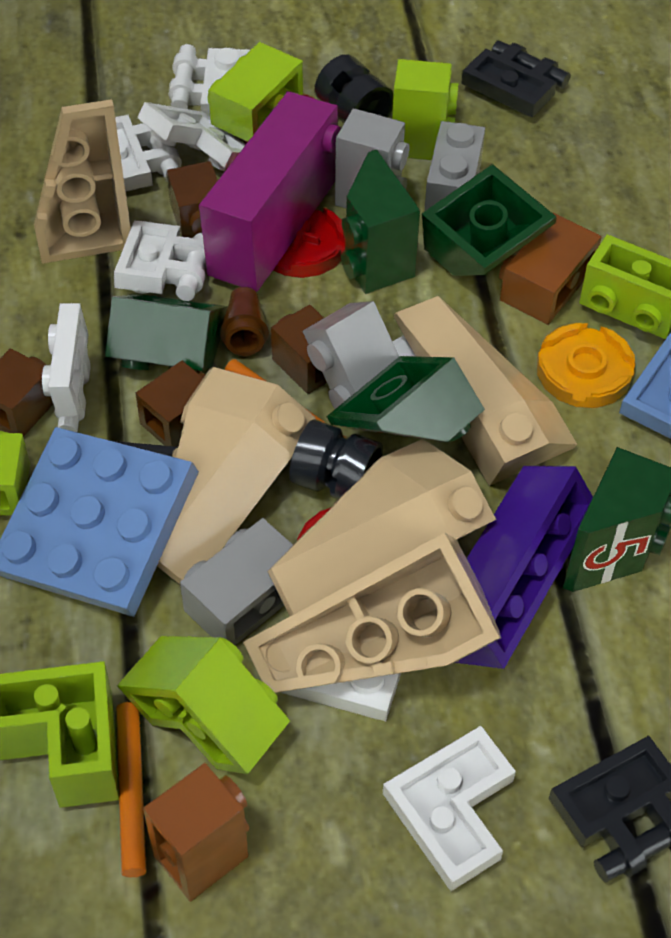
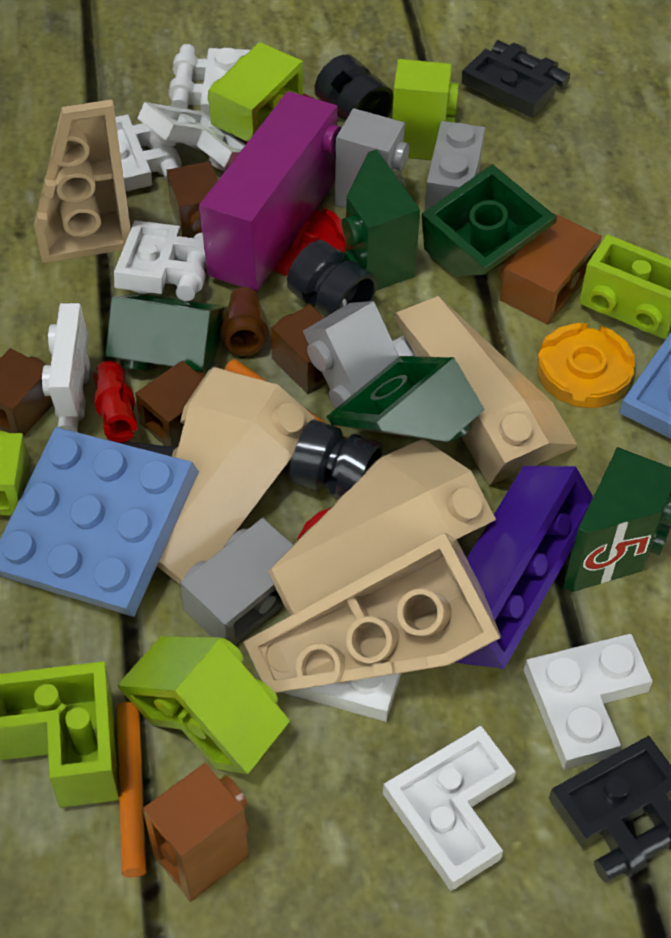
none -> red pin [93,361,137,443]
none -> black wheel [287,240,377,317]
none -> white plate [524,634,653,770]

